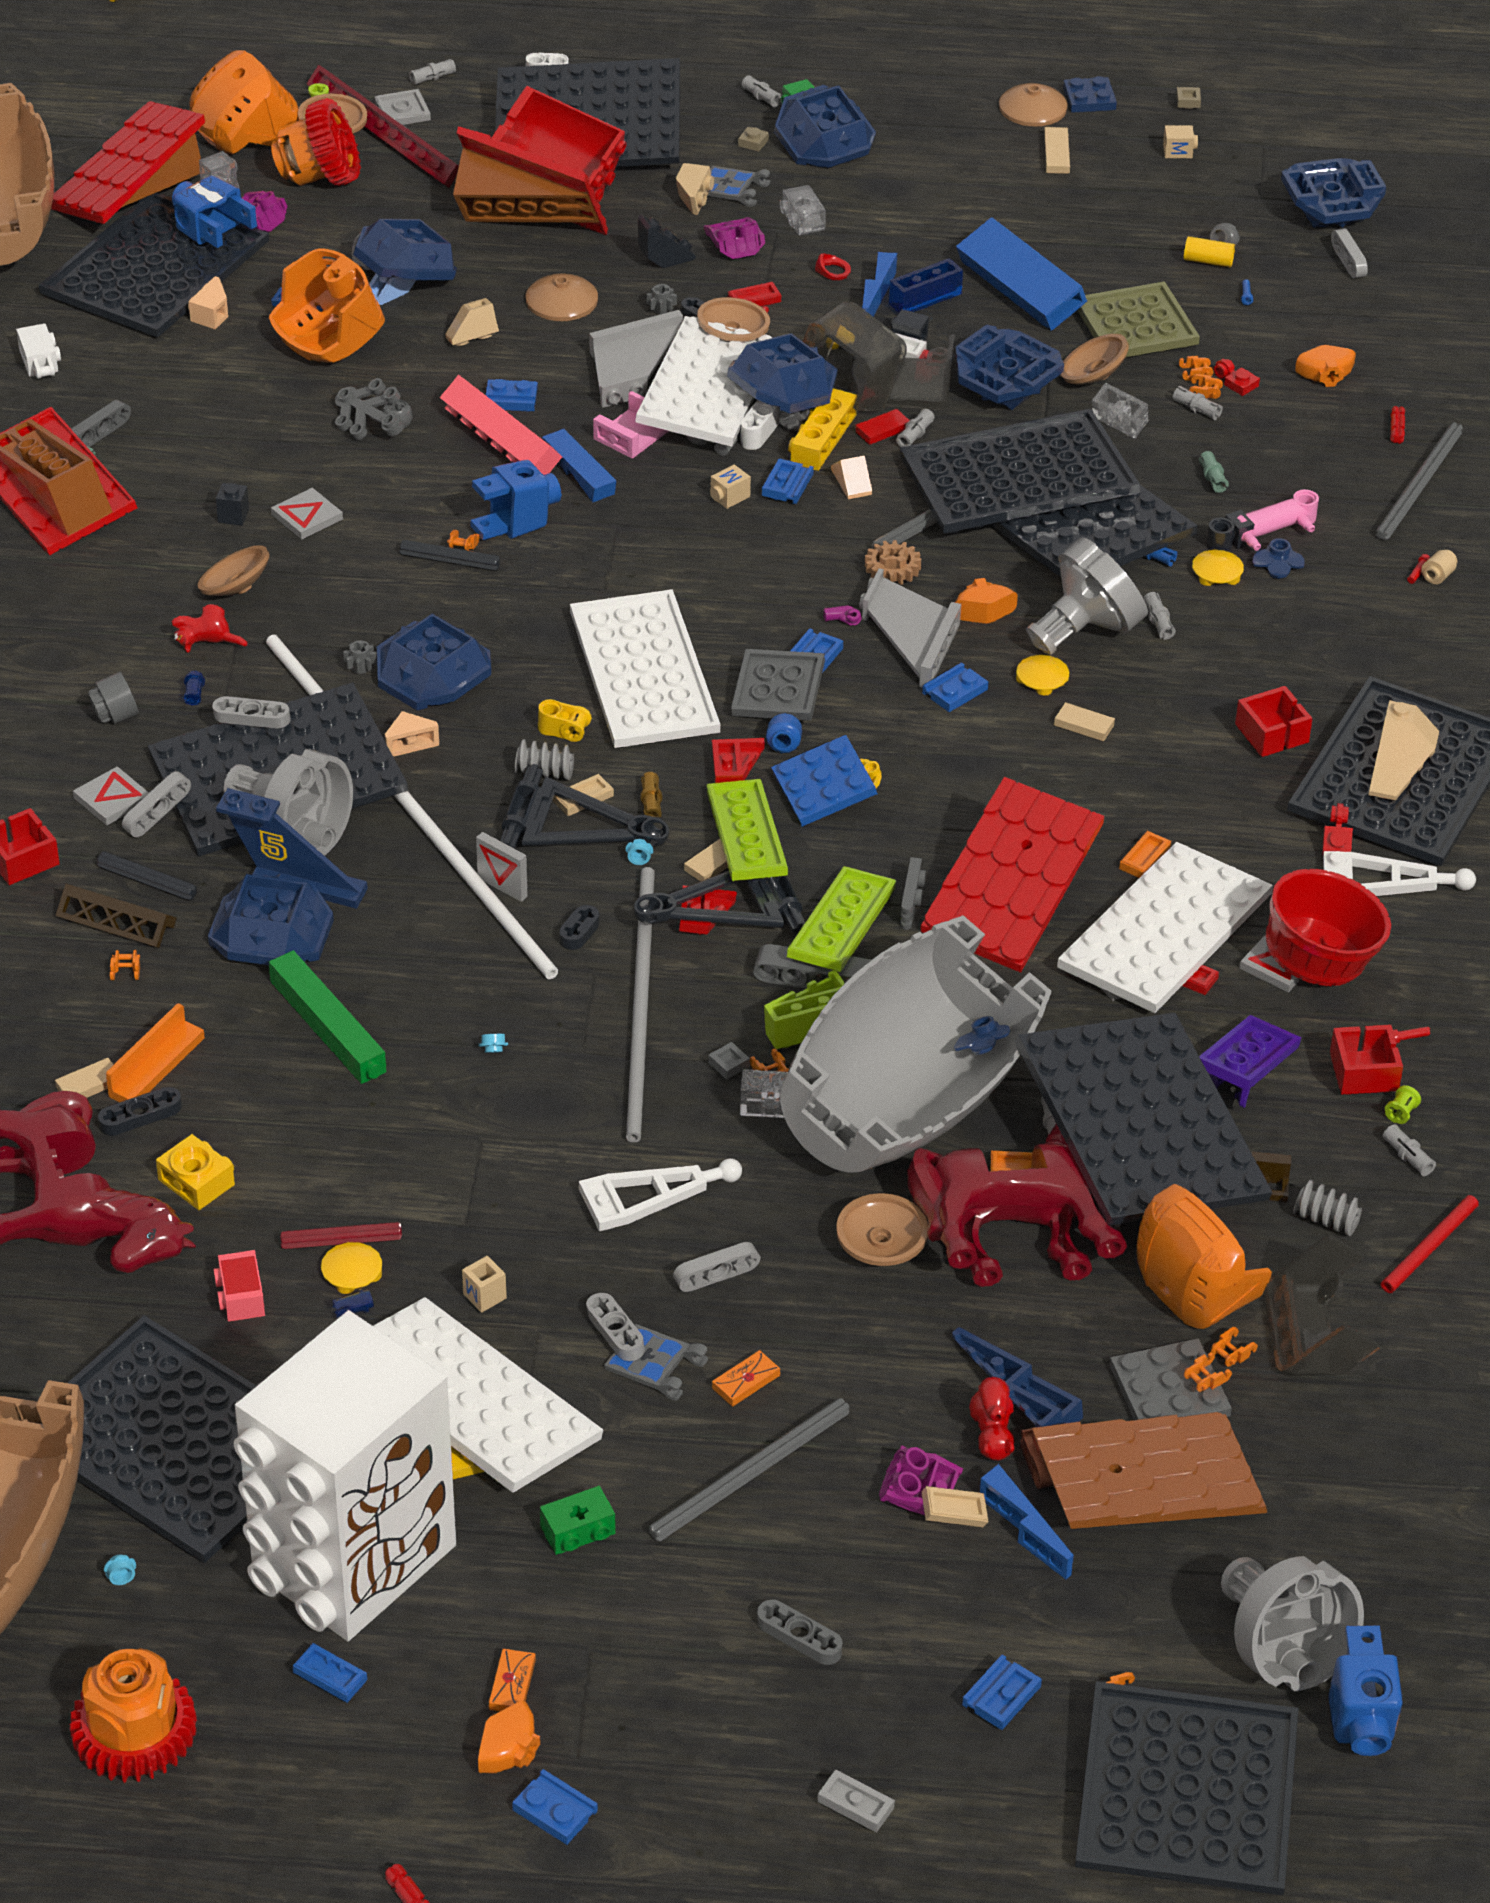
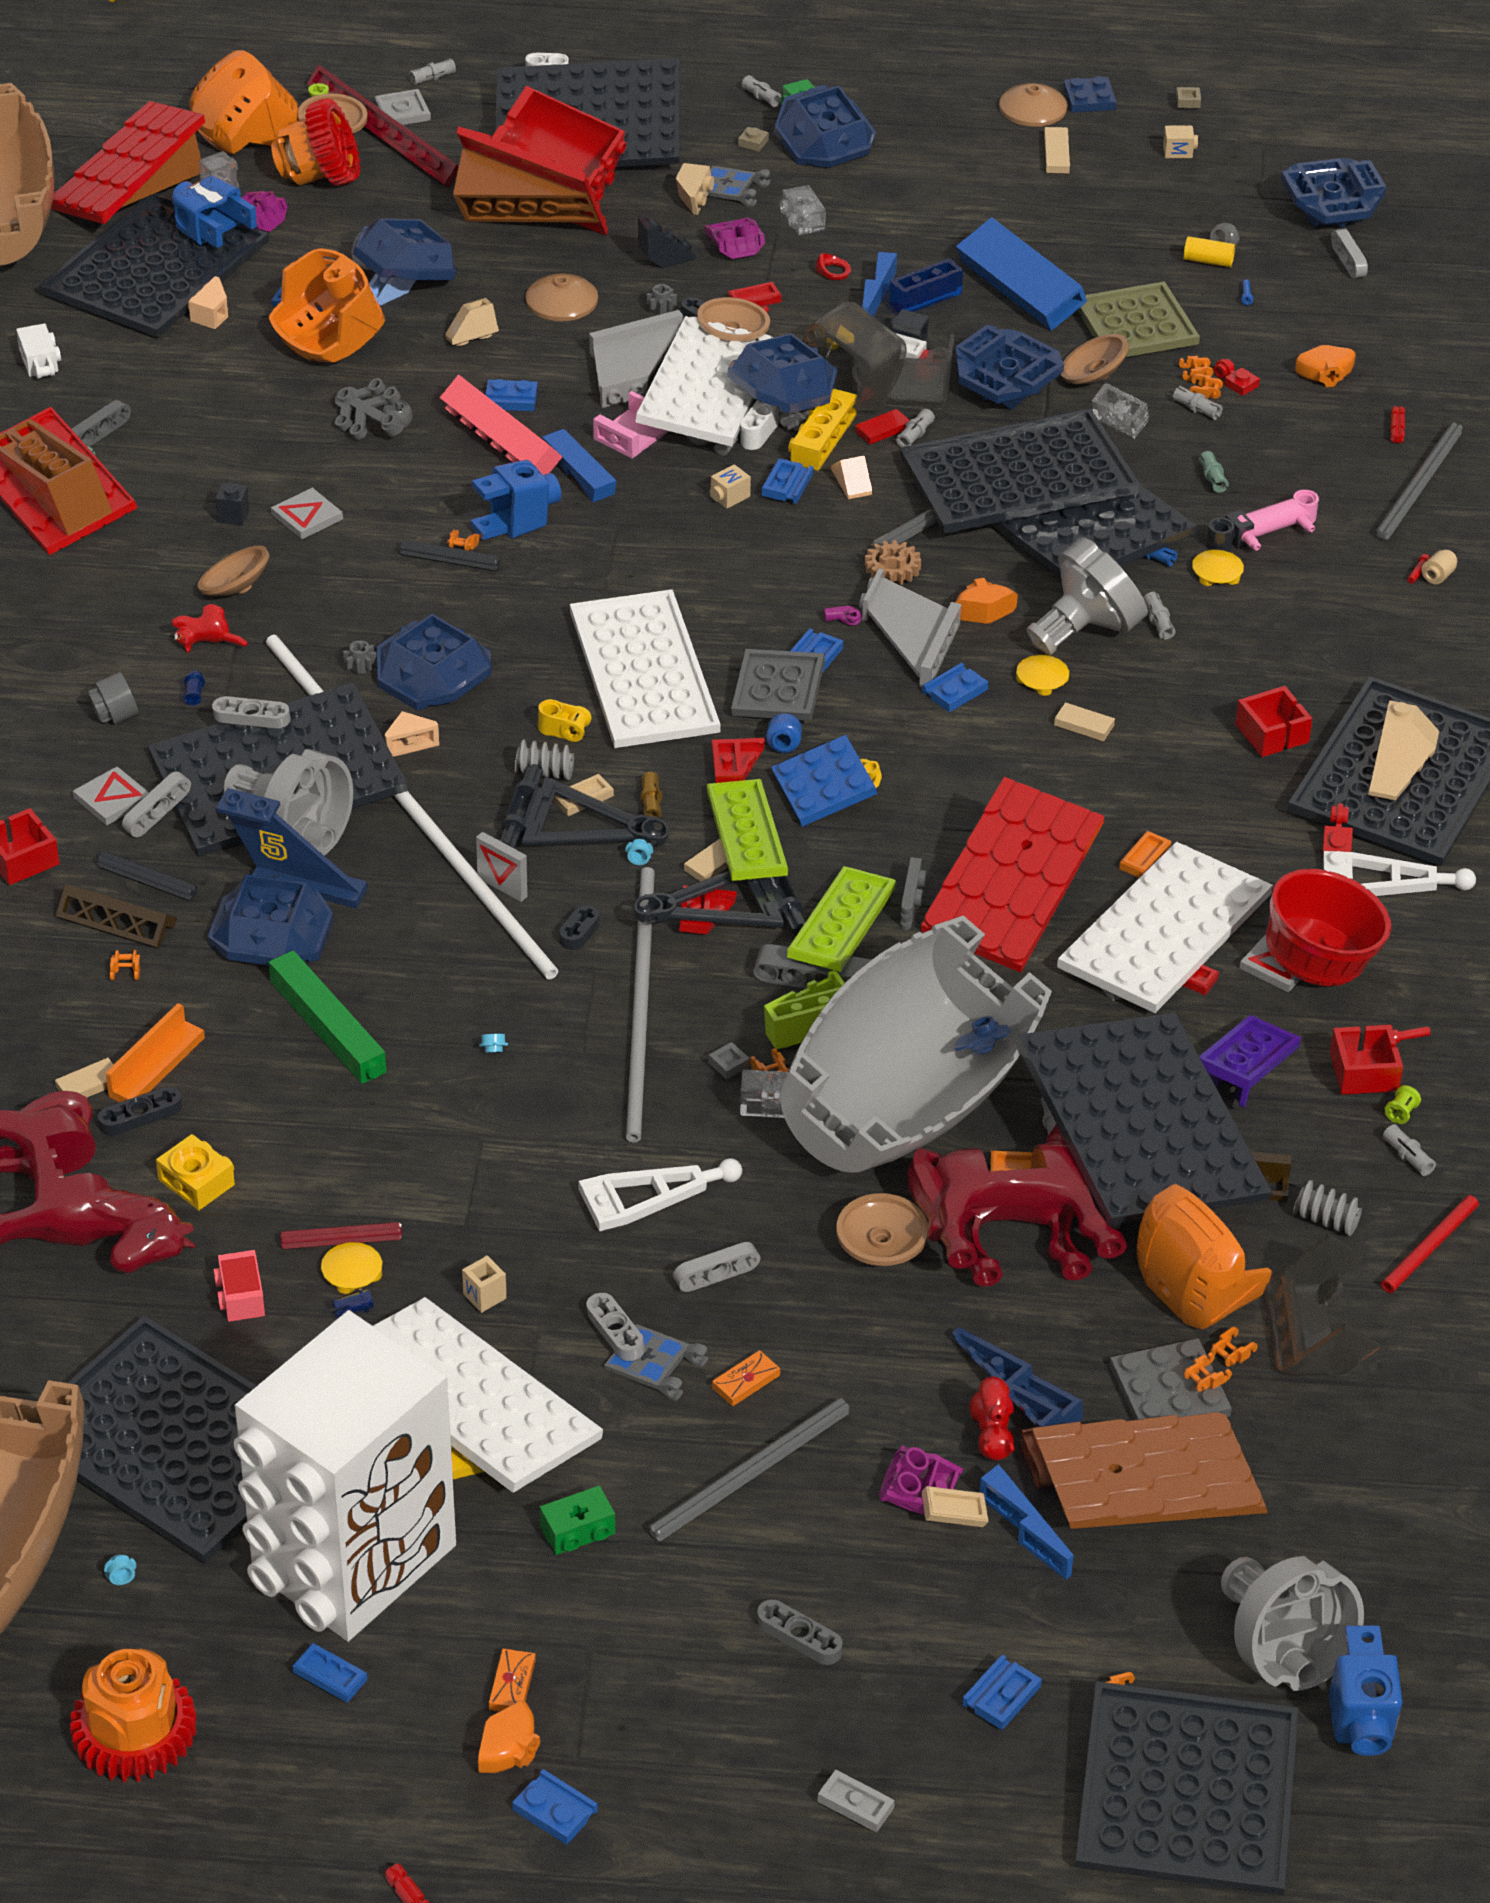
dark blue plate [1253,538,1305,579] -> none

